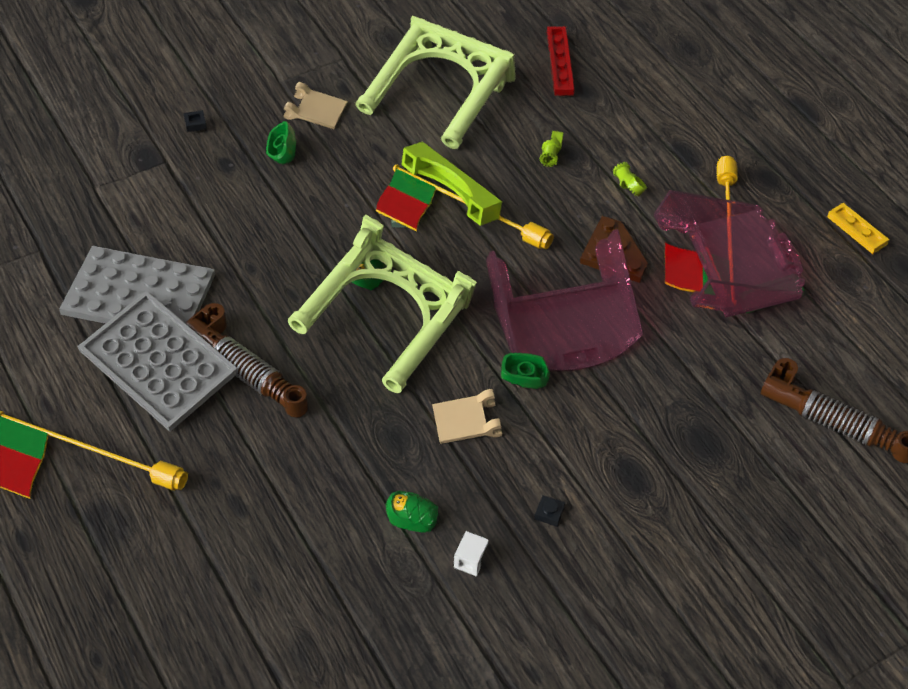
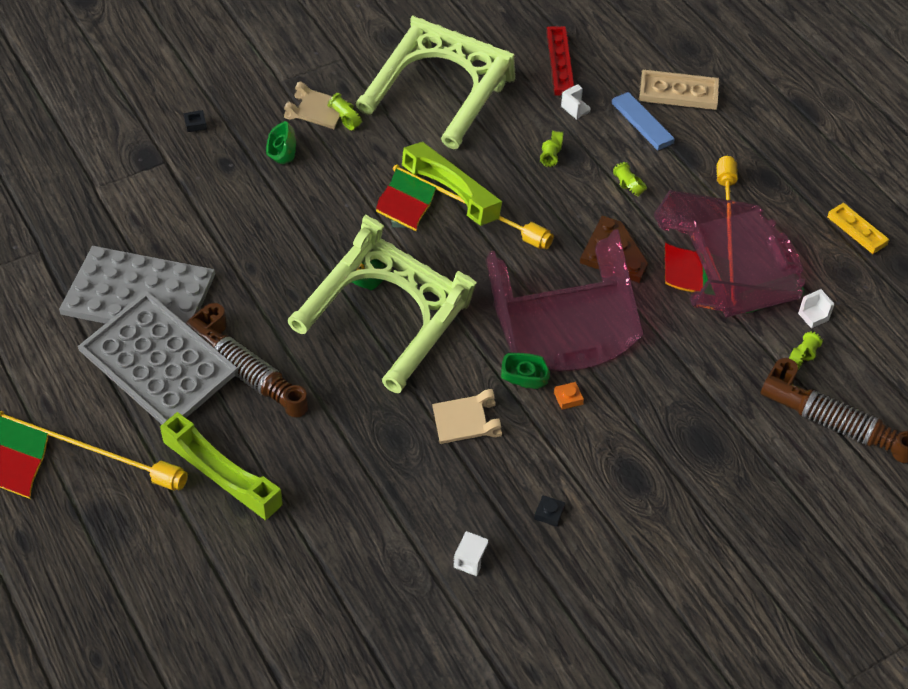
green piece [386,491,439,533] -> none
none -> lime arch [160,412,283,521]
none -> lime connector [327,93,362,130]
none -> orange plate [554,382,584,410]
none -> white panel [561,84,591,119]
none -> medium blue tile [612,92,675,150]
none -> tan plate [639,70,719,110]
none -> lime connector [789,331,823,370]
none -> white panel [798,289,834,328]

